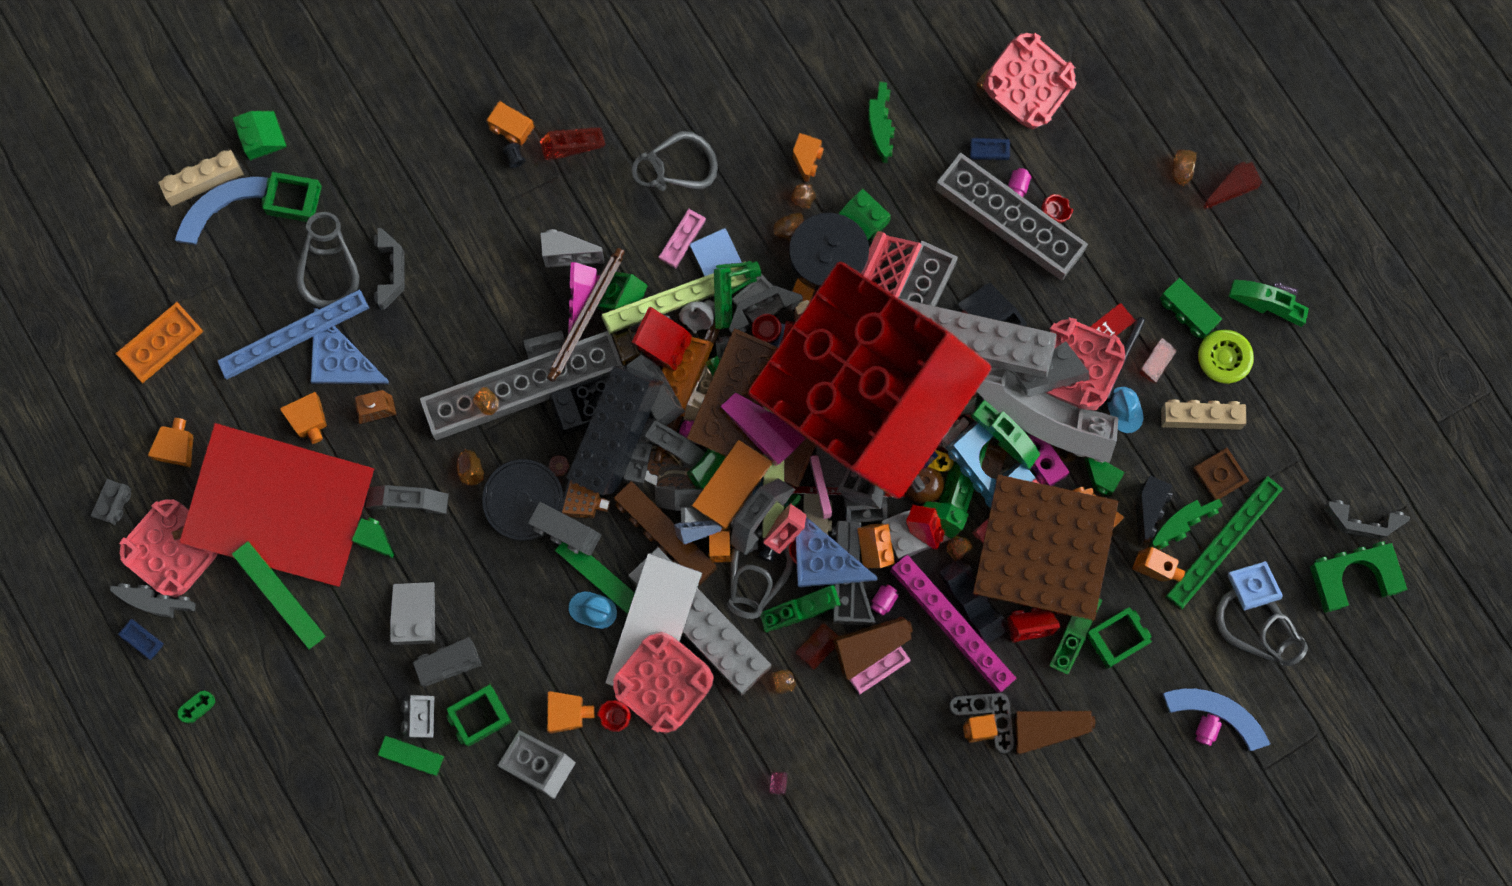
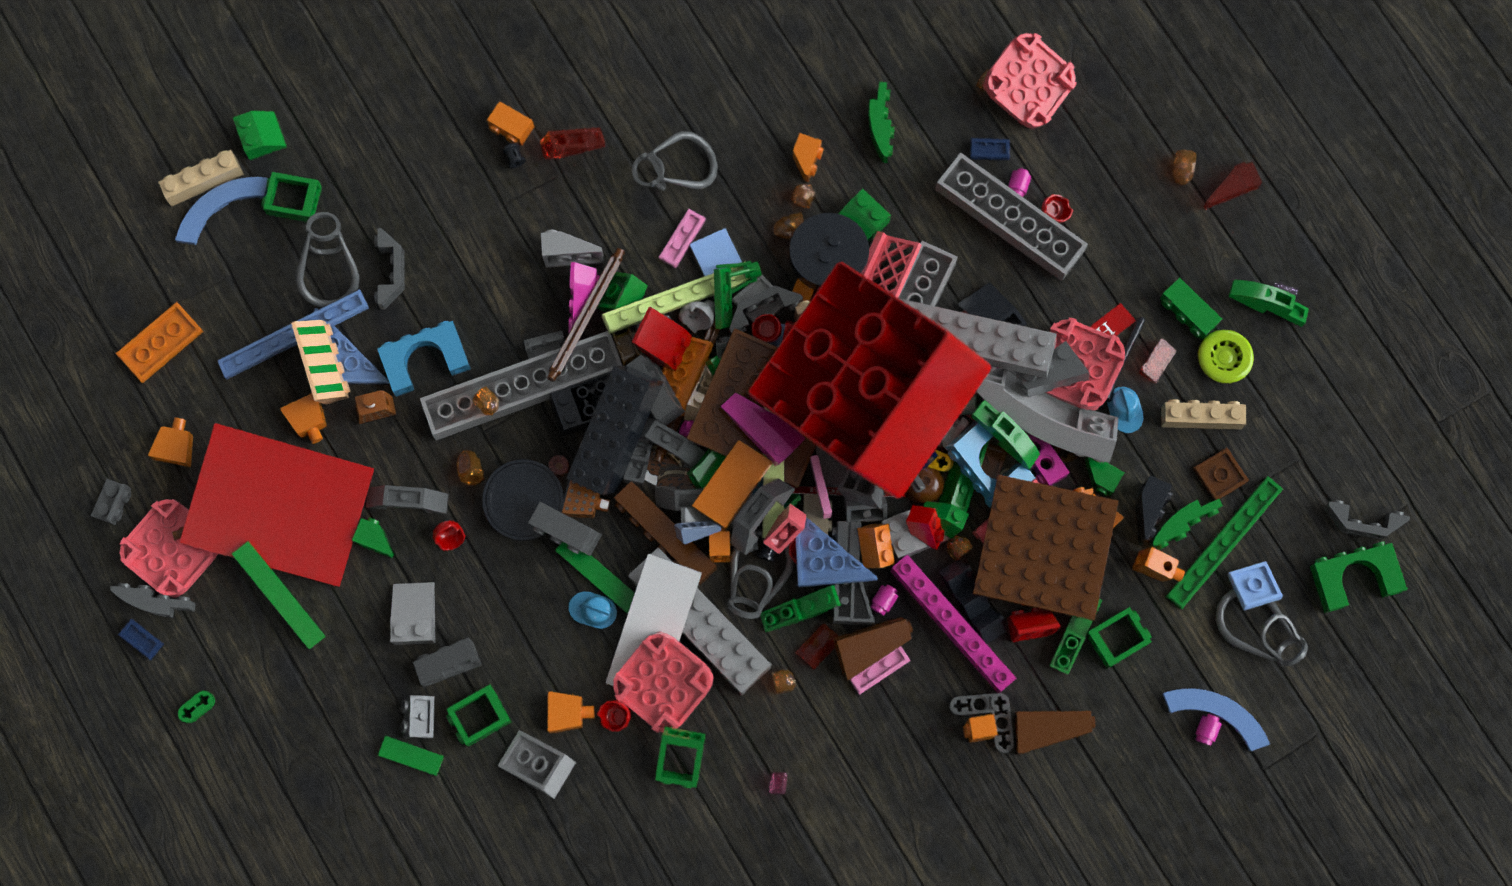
none -> light nougat slope [291,320,350,405]
none -> dark azure arch [377,321,471,397]
none -> red hair [433,520,465,551]
none -> green window [655,727,706,788]

